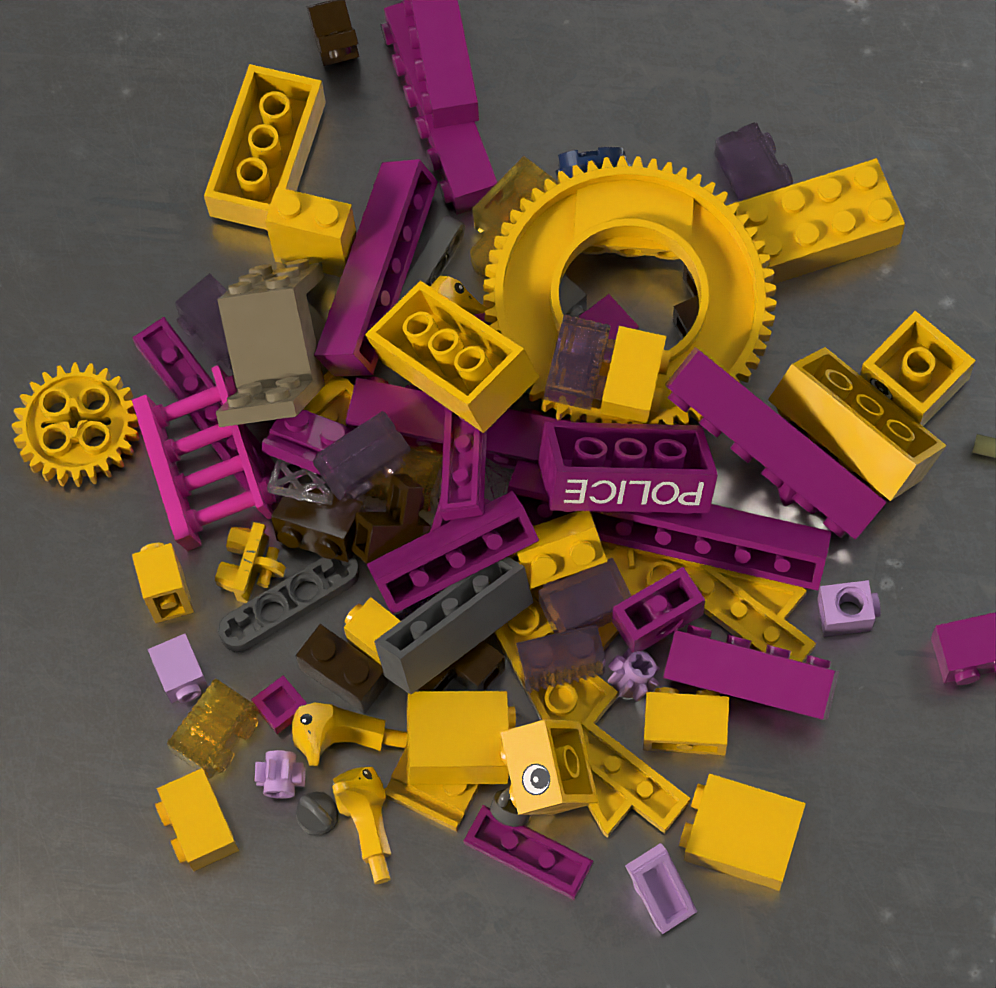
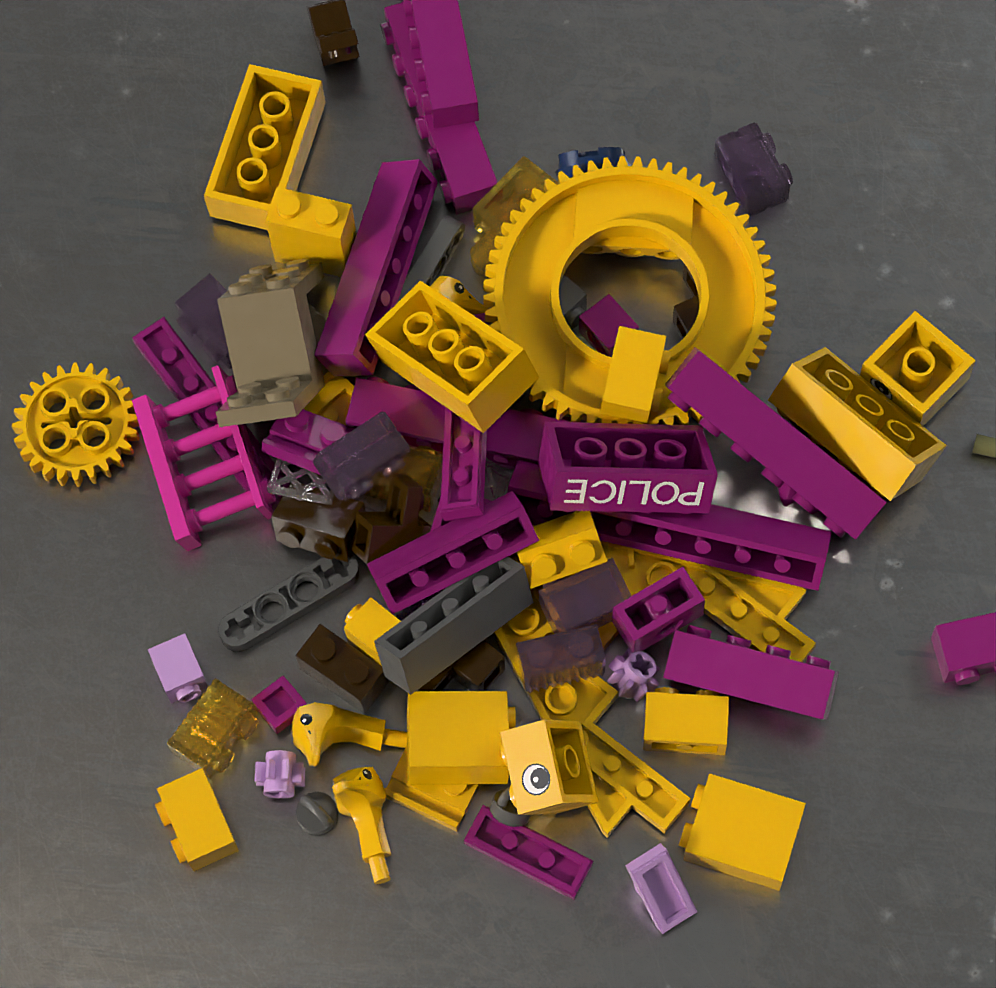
yellow brick [132,542,194,623] -> none
yellow hips [215,522,286,603] -> none
brick [544,315,616,410] -> none
yellow brick [735,158,905,284] -> none
lavender brick [817,580,881,637] -> none

